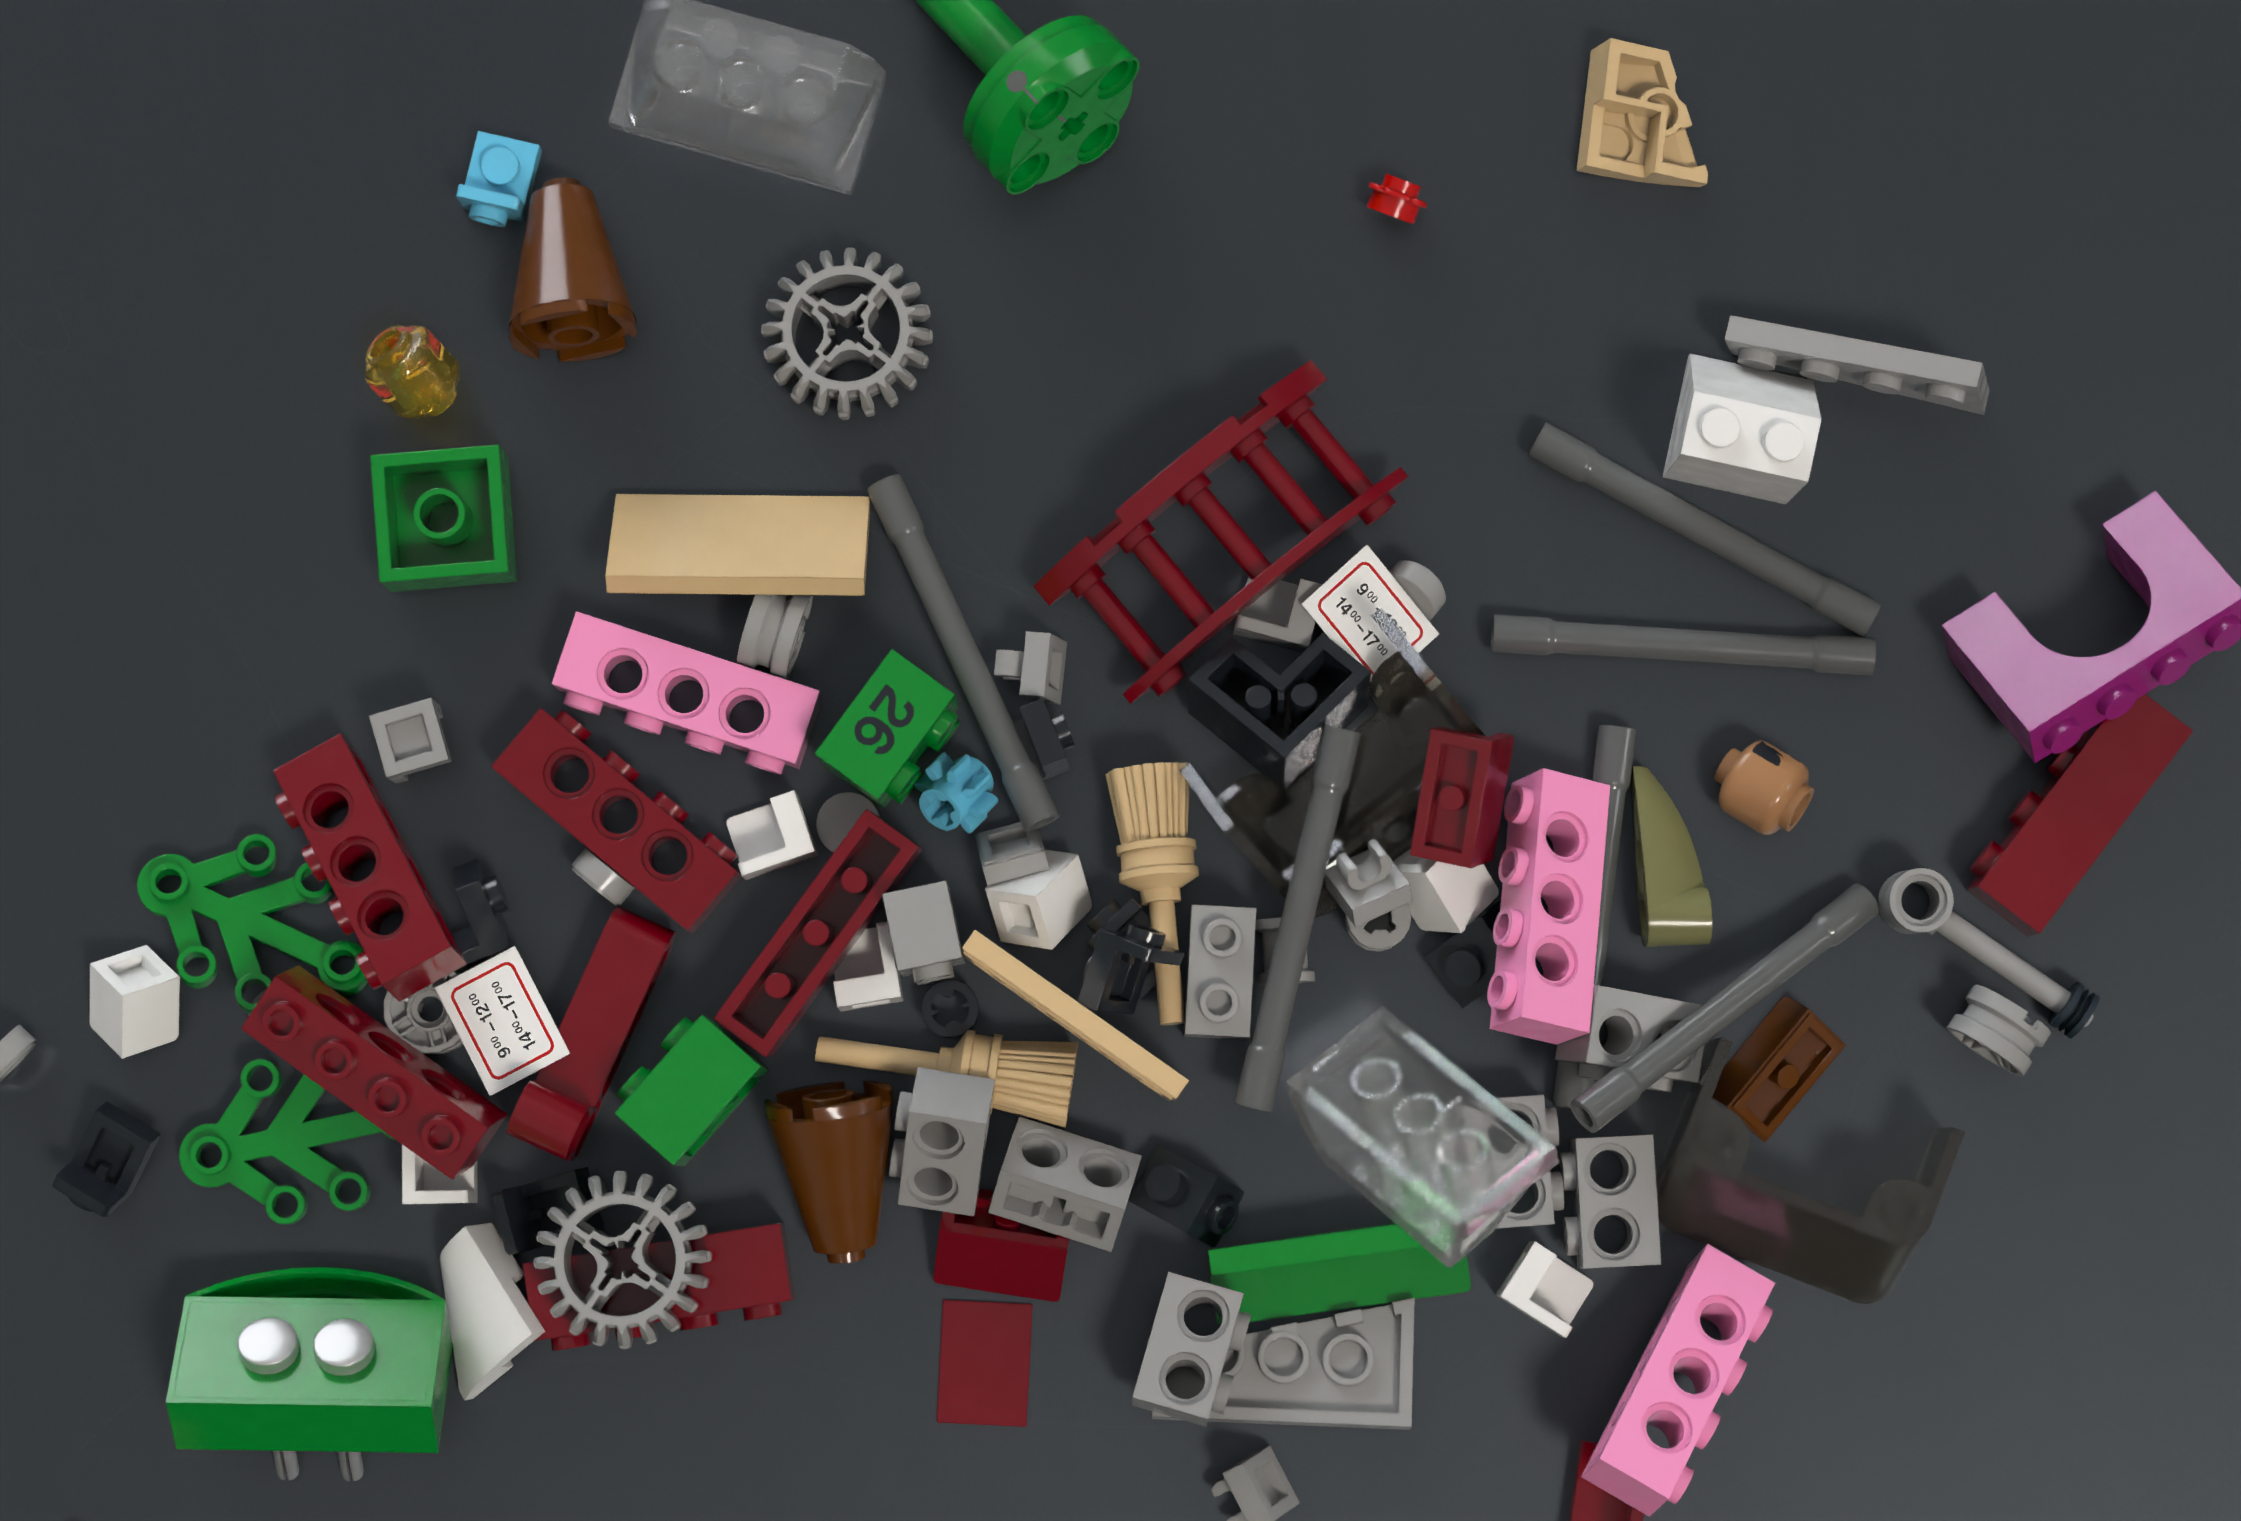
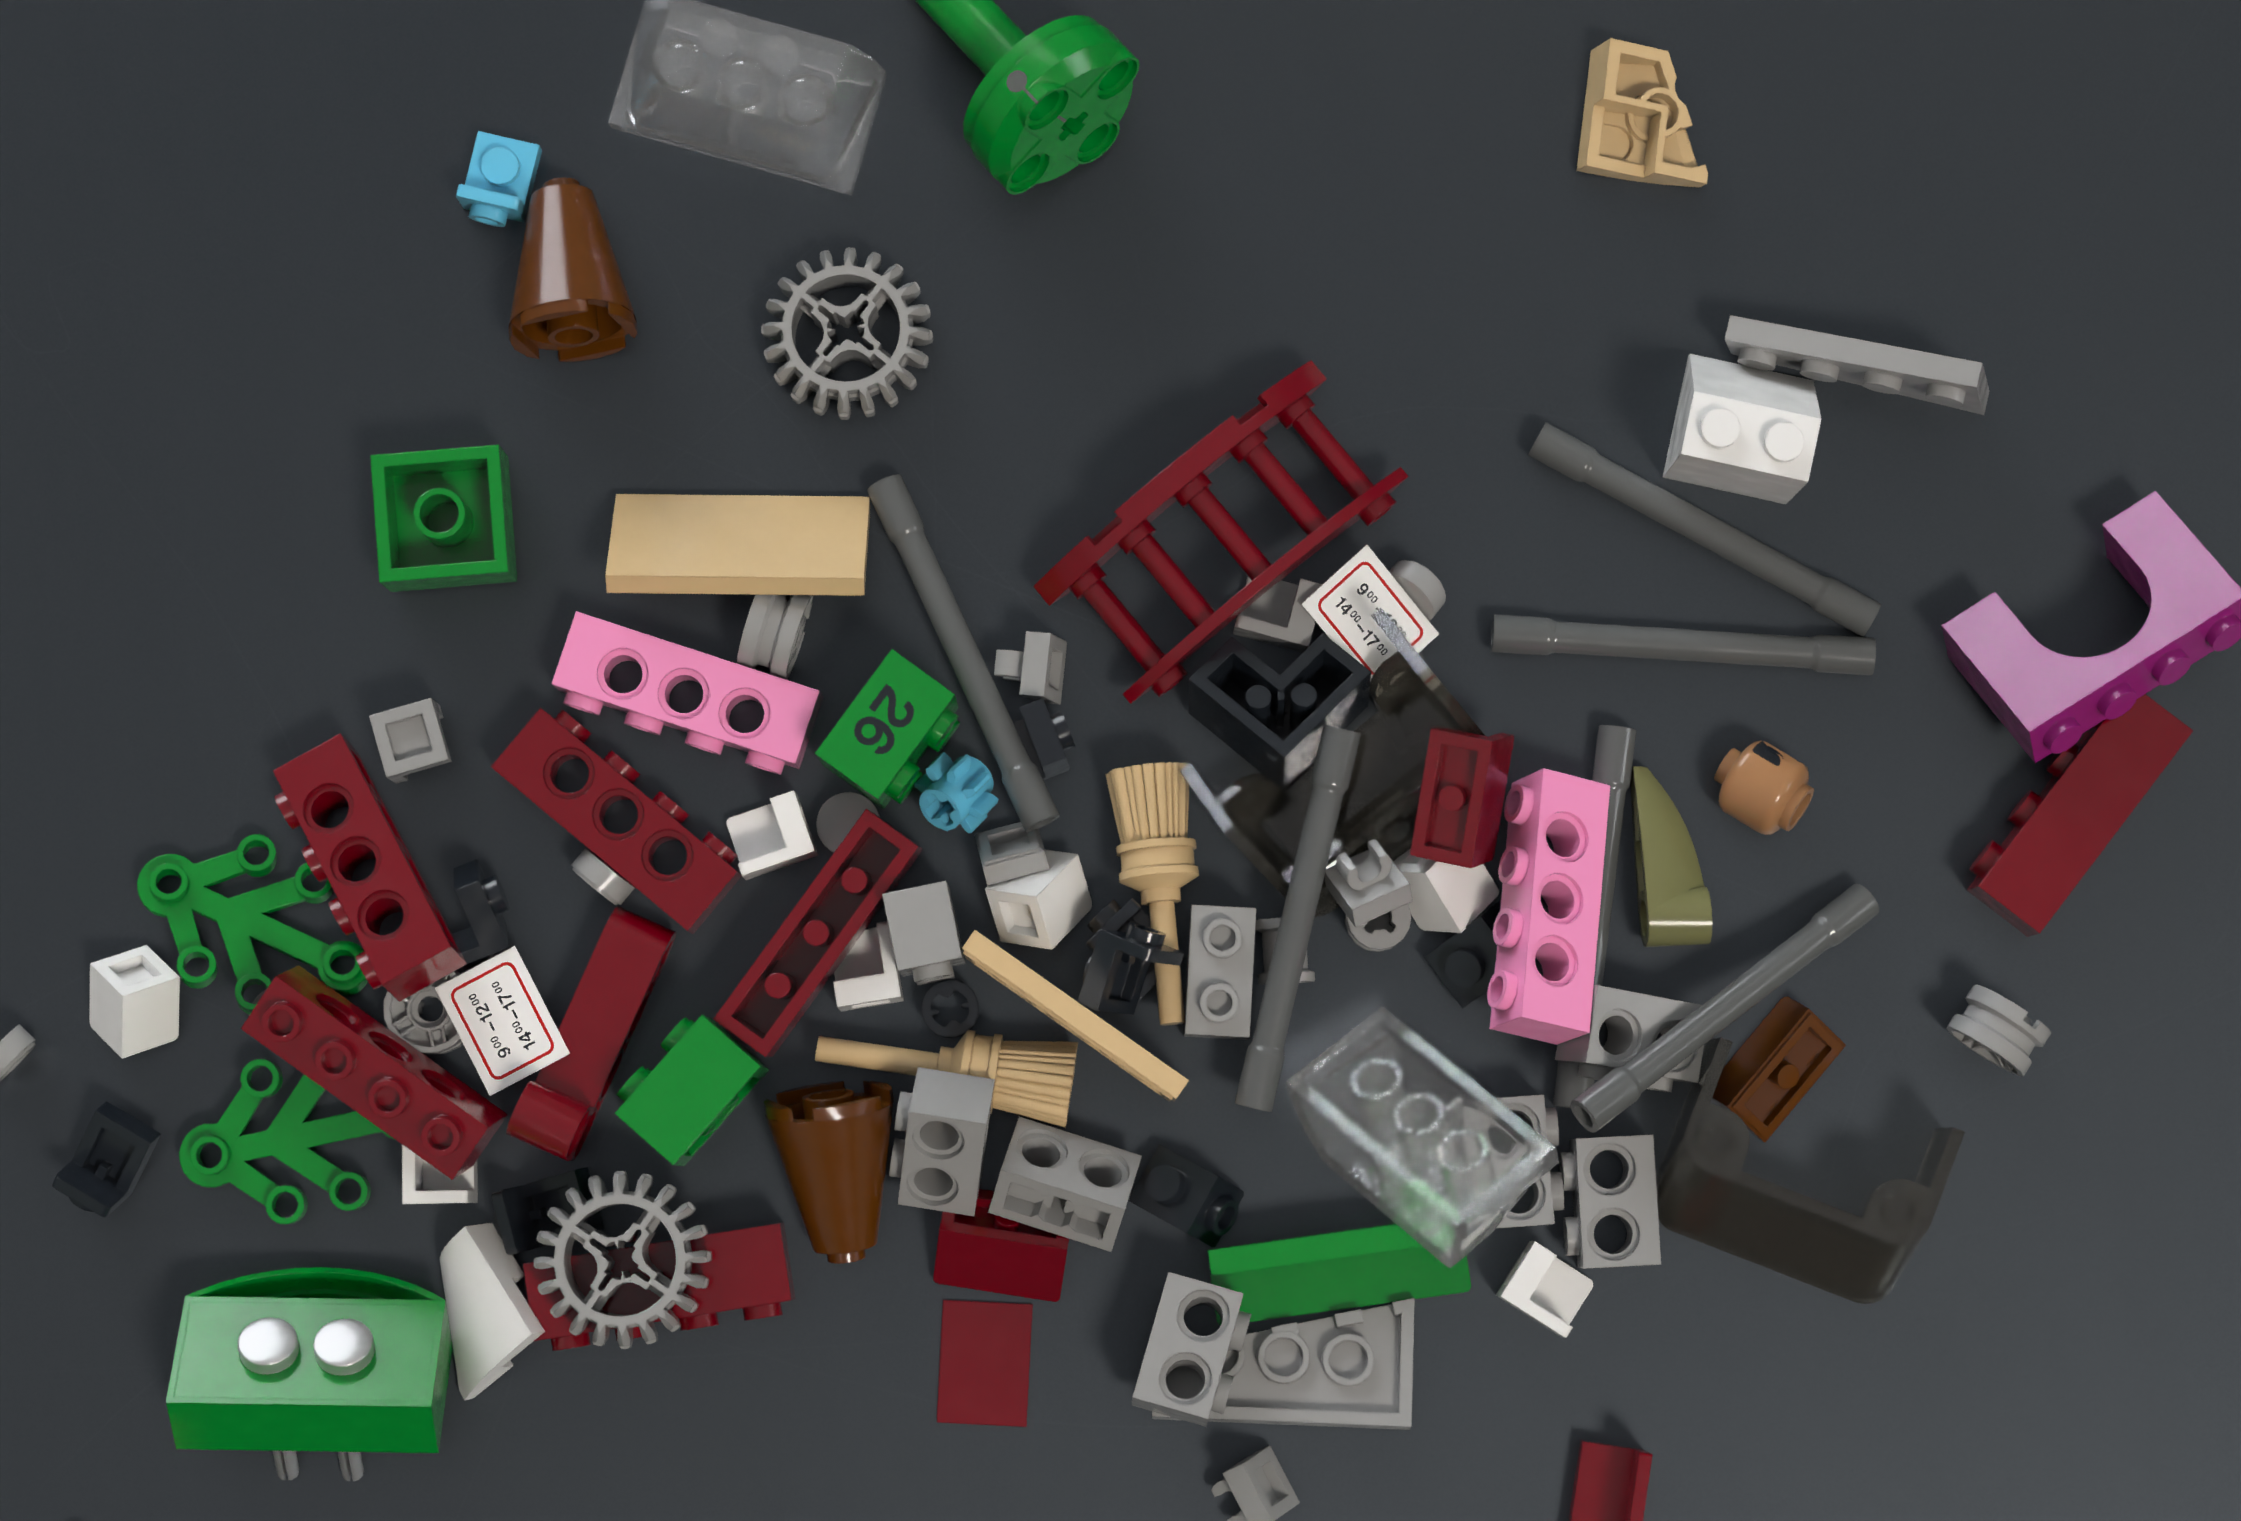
clear yellow head [365,325,460,419] -> none
red plate [1367,173,1427,224] -> none
bright pink brick [1581,1244,1775,1517] -> none
light grey piece [1878,868,2100,1039] -> none

